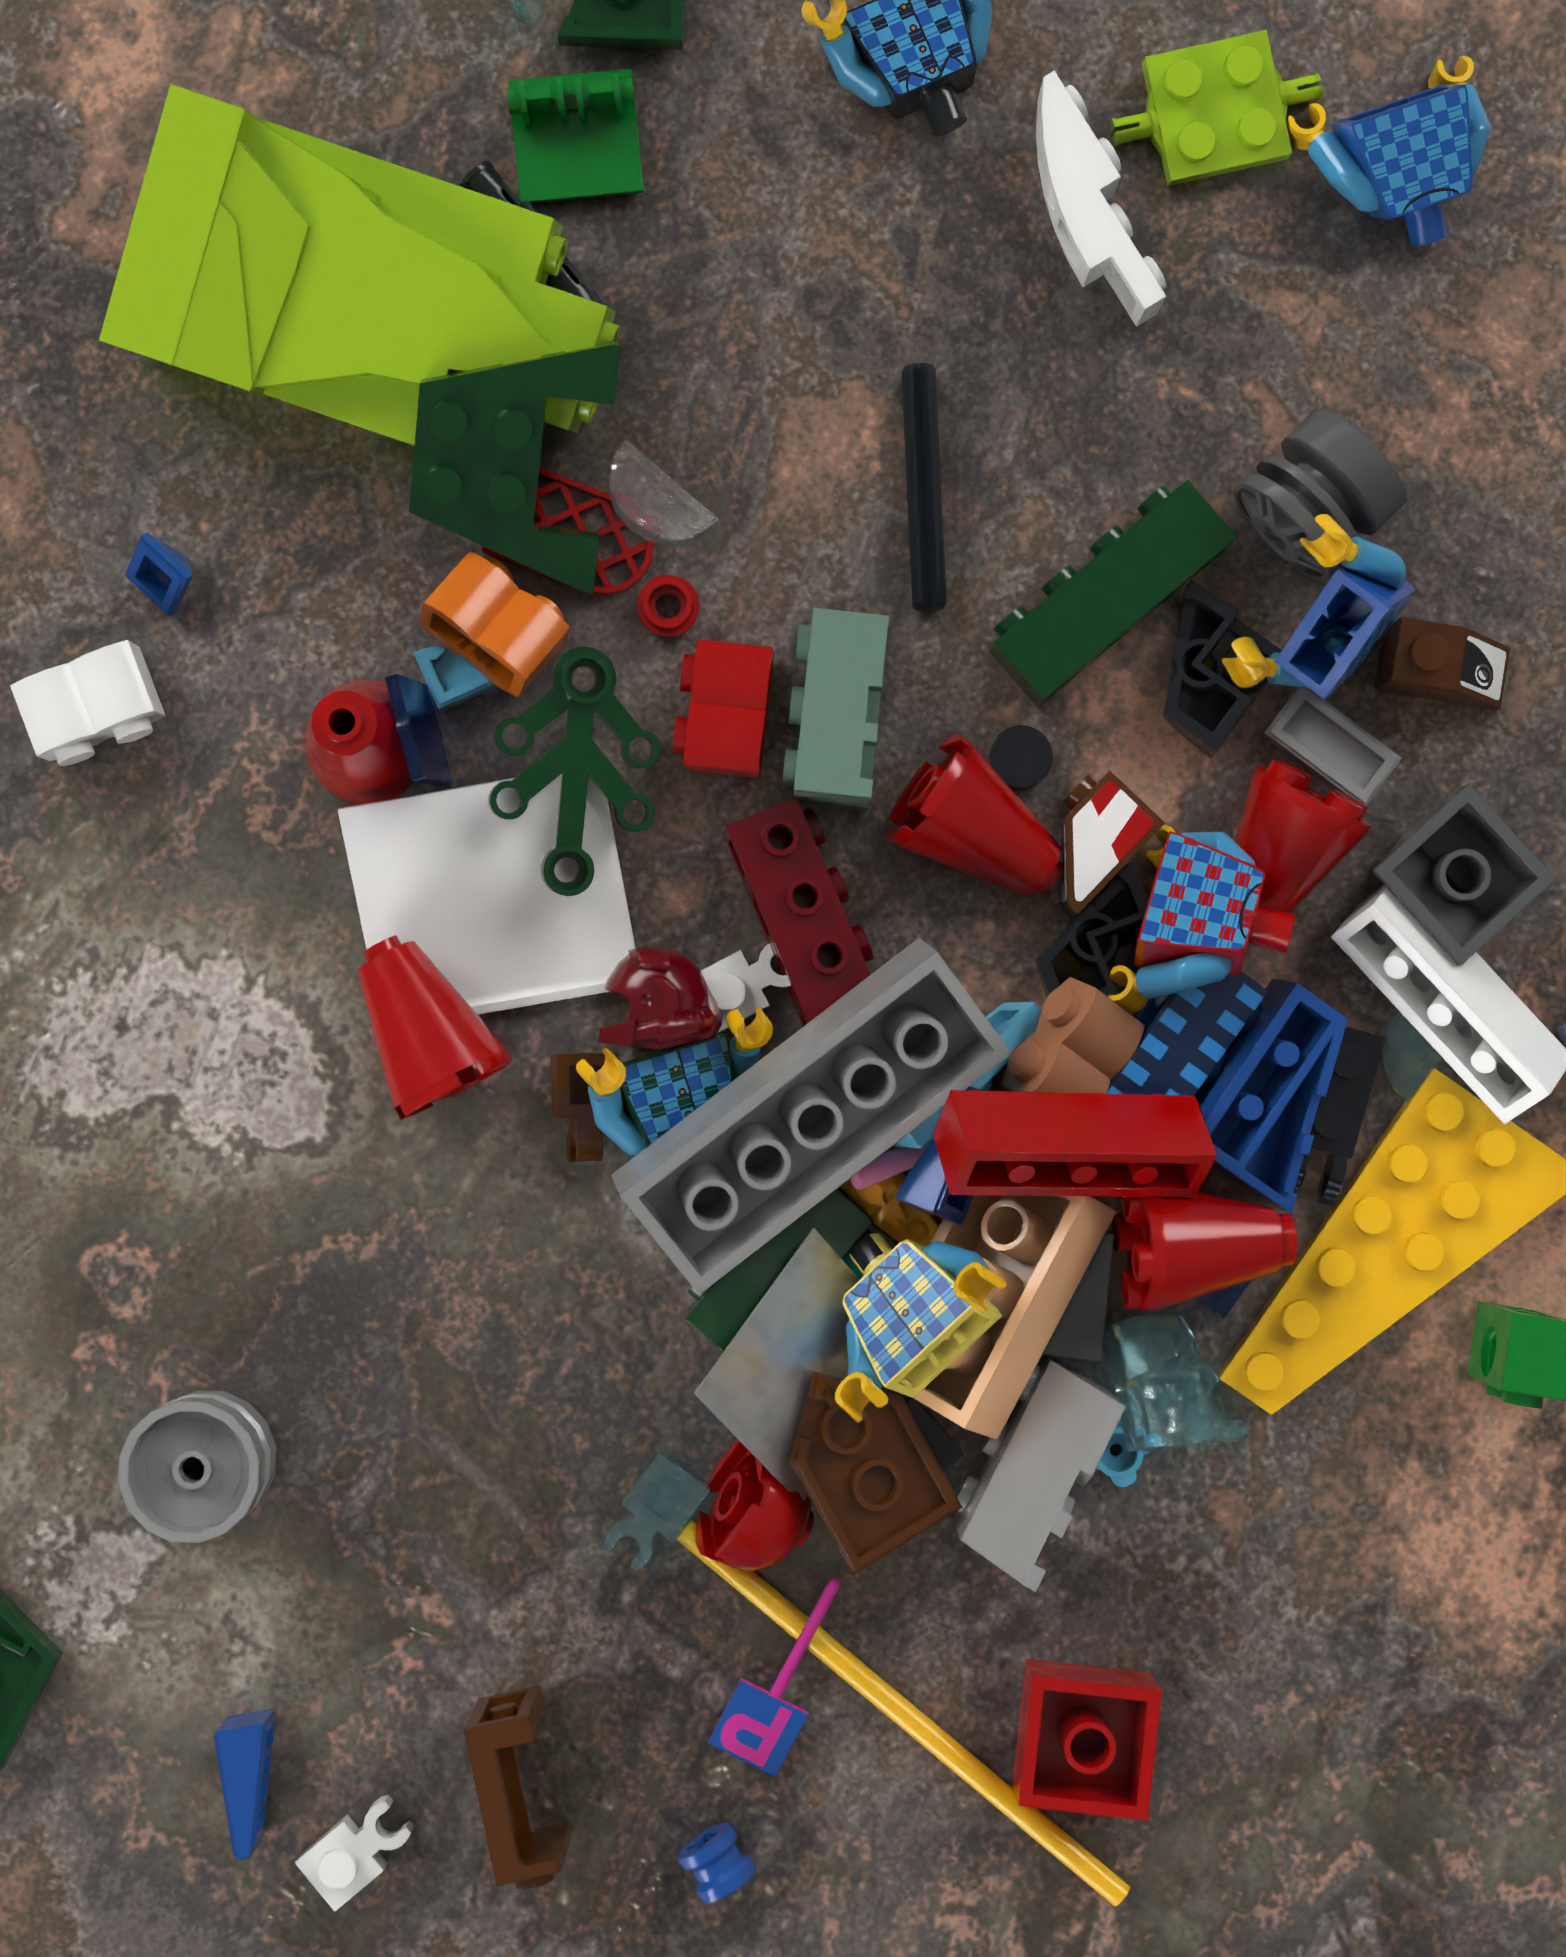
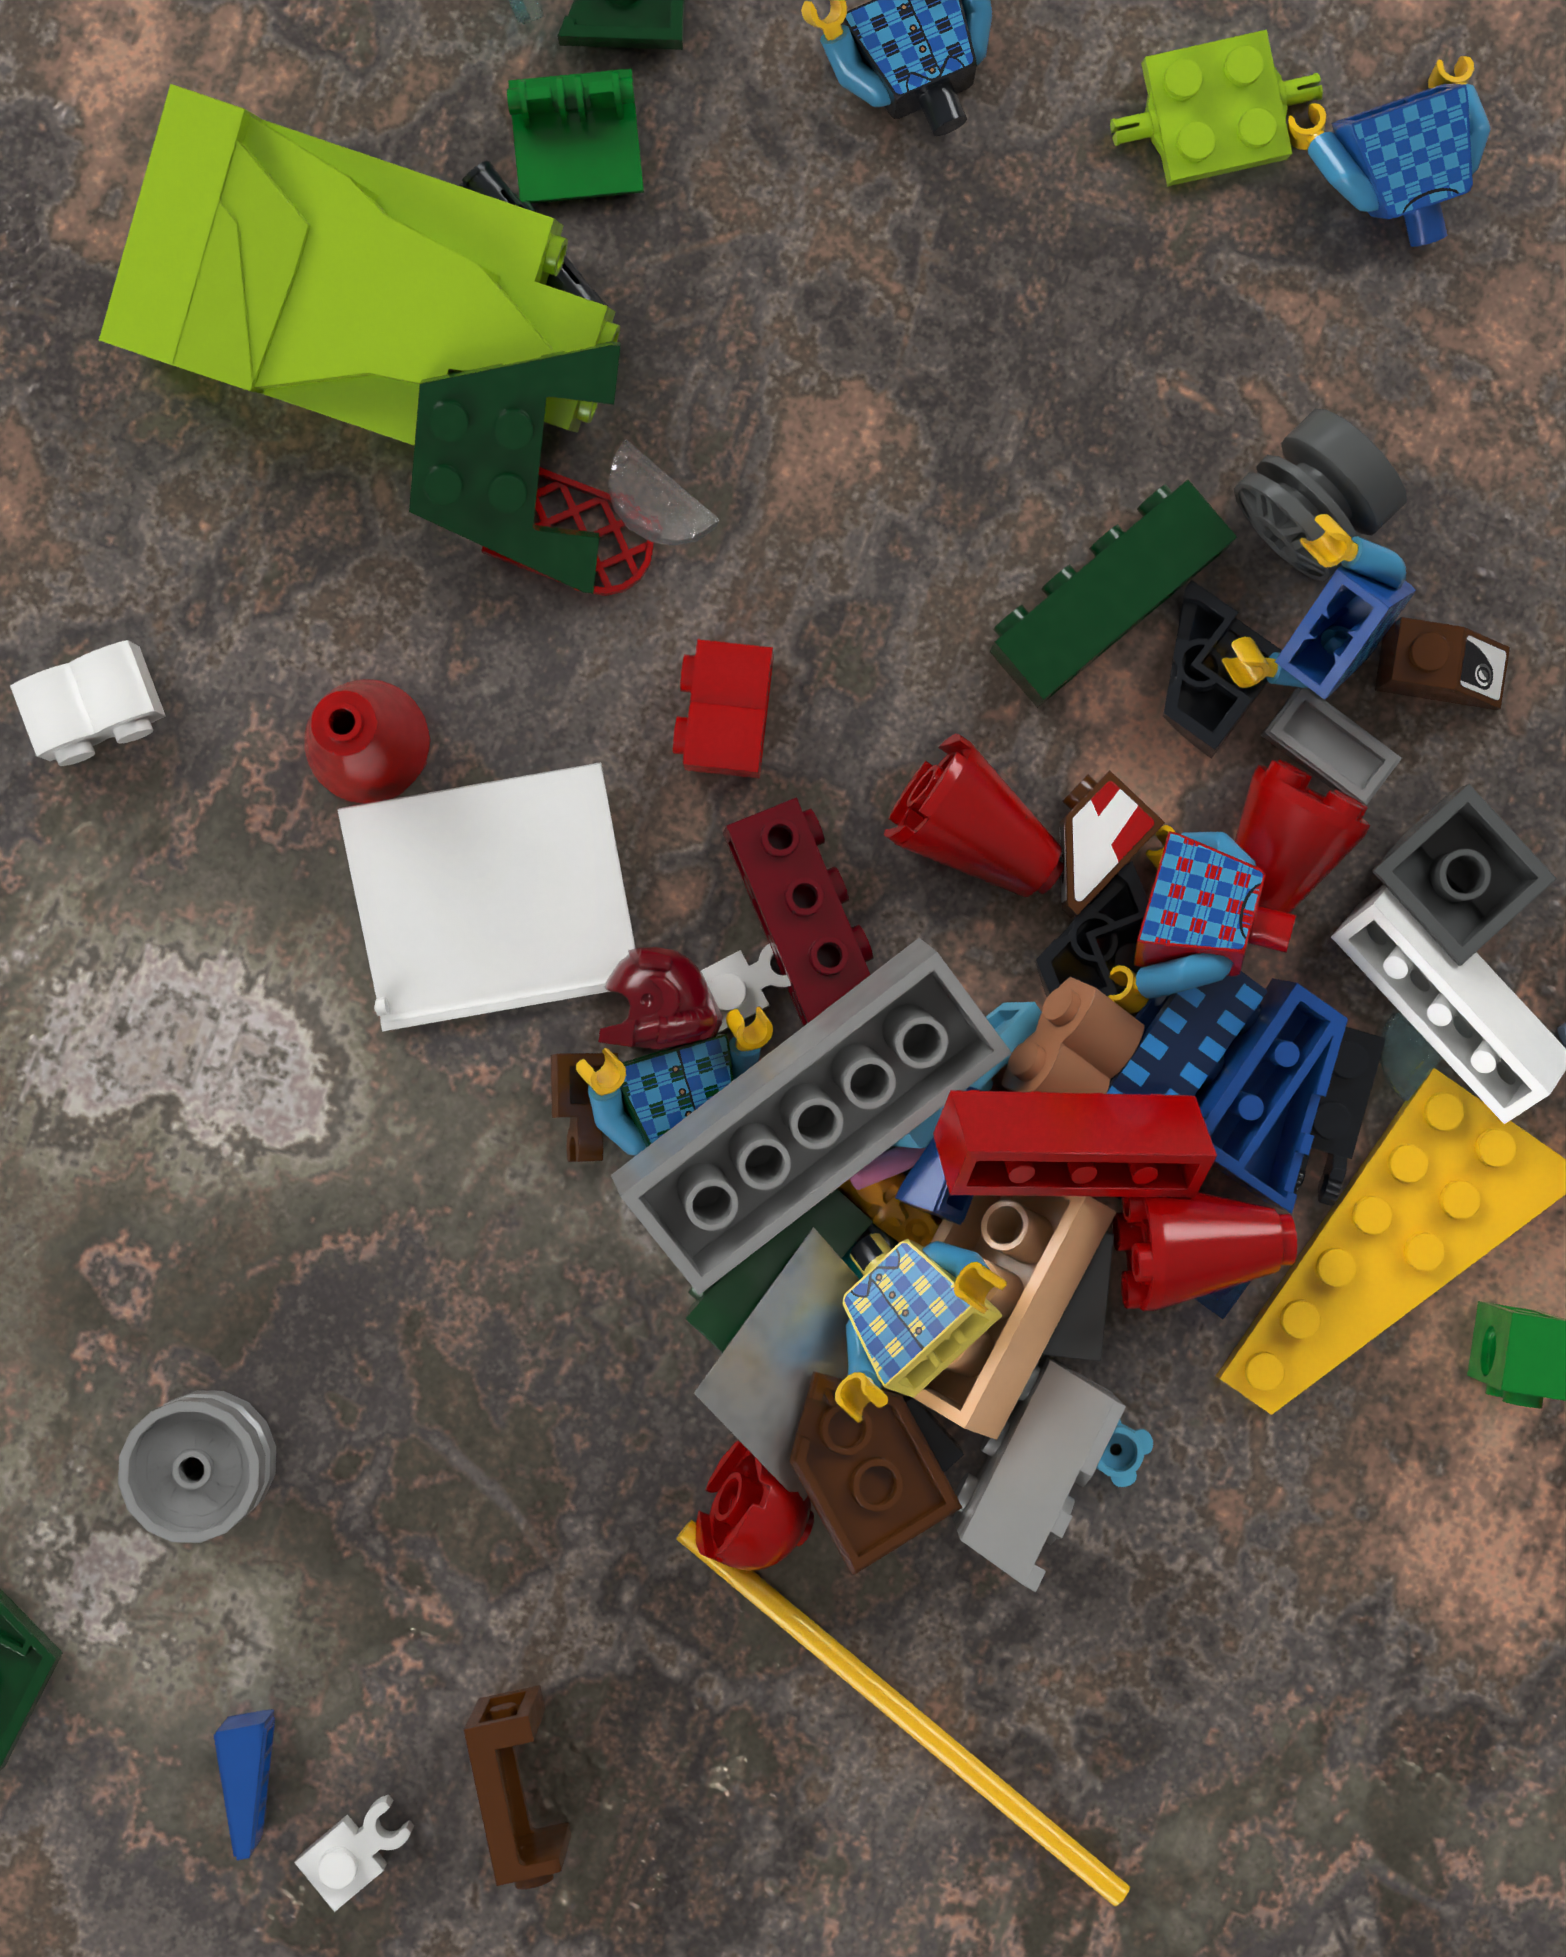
blue slope [125,533,193,617] -> none
red cone [357,935,513,1121] -> none
clear blue piece [385,674,453,787] -> none
medium azure tile [413,647,498,712] -> none
orange brick [419,551,570,698] -> none
dark green plant [488,647,661,896] -> none
clear light blue plate [604,1449,711,1571] -> none
red plate [637,575,700,638] -> none
blue wheel [676,1822,756,1904] -> none
piece [708,1578,840,1777] -> none
sand green wedge [782,608,889,811] -> none
black axle [902,363,947,612] -> none
black tile [988,725,1053,790] -> none
red brick [1012,1658,1162,1821] -> none
white slope [1036,71,1166,327] -> none
clear light blue slope [1104,1315,1248,1453] -> none

